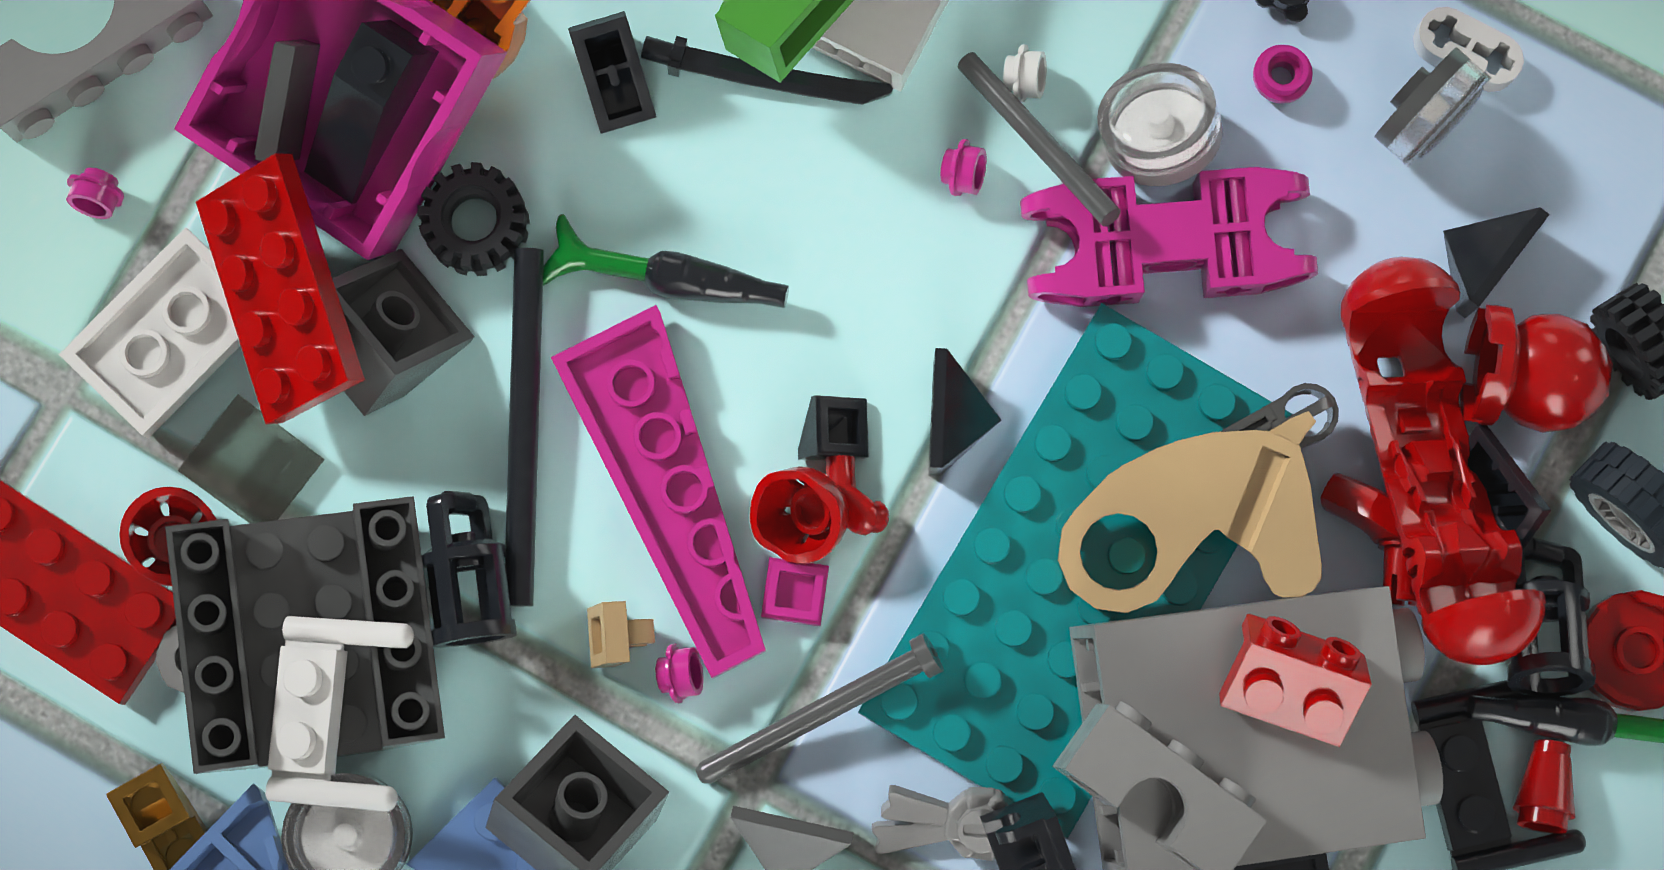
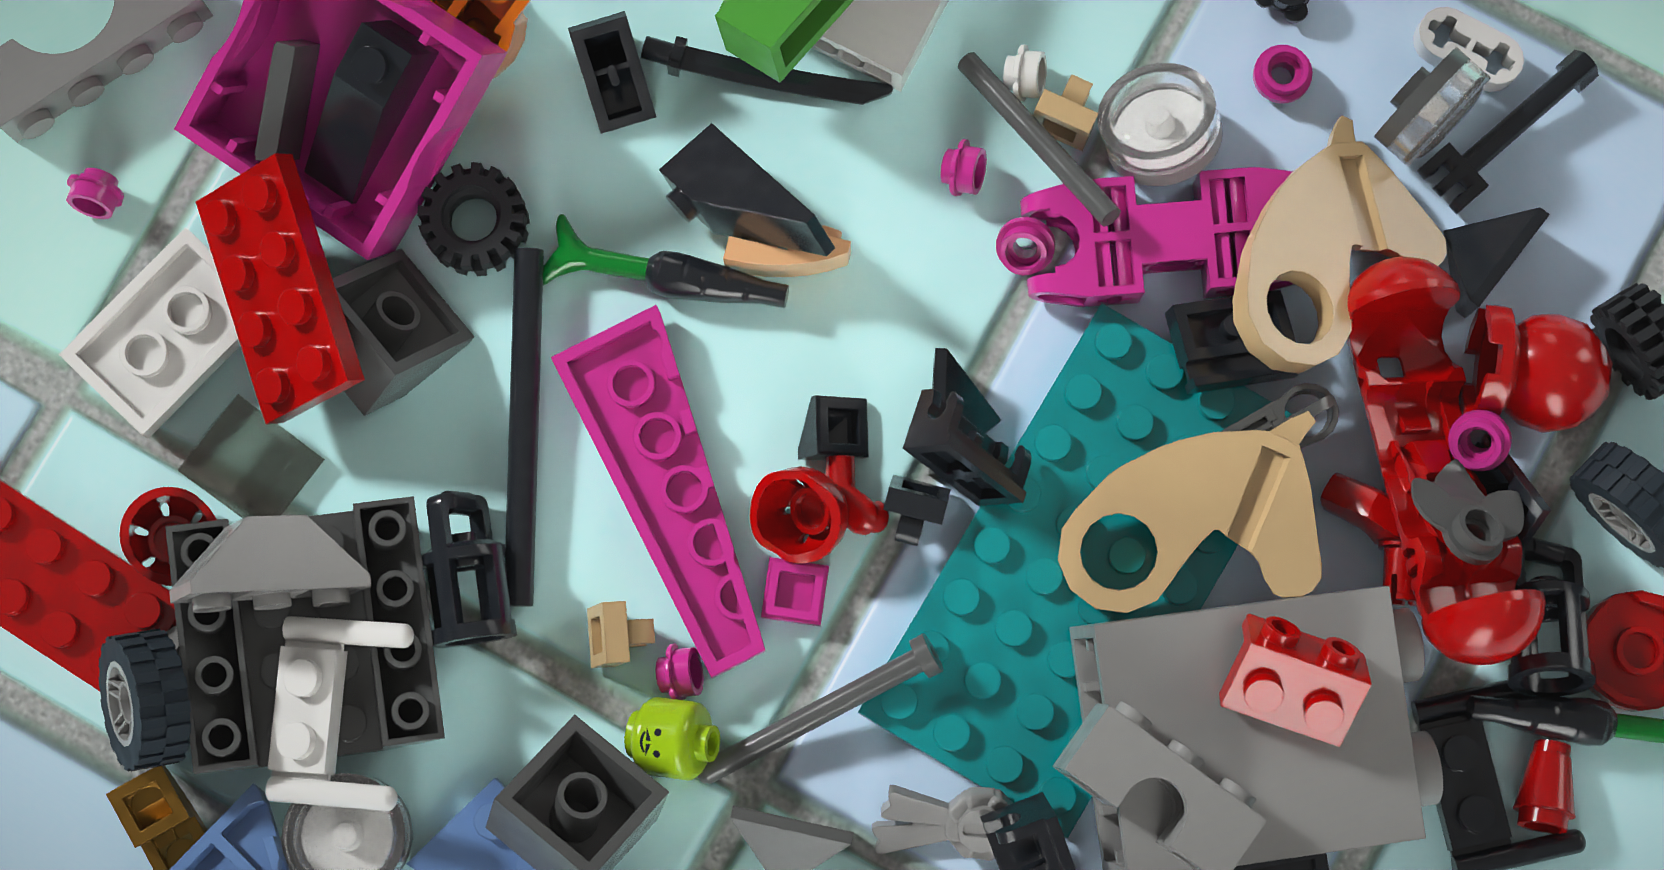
none -> black wheel [99,628,191,772]
none -> light grey slope [169,515,371,613]
none -> lime head [624,697,720,781]
none -> black slope [659,123,835,256]
none -> light nougat slope [723,225,851,277]
none -> black tile [883,474,951,546]
none -> black hinge [902,388,1032,506]
none -> dark pink plate [996,217,1055,275]
none -> tan tile [1033,74,1099,152]
none -> black plate [1165,290,1299,394]
none -> tan animal [1232,115,1447,374]
none -> dark grey plate [1411,459,1524,565]
none -> black hinge [1417,50,1599,215]
none -> dark pink plate [1448,410,1512,471]

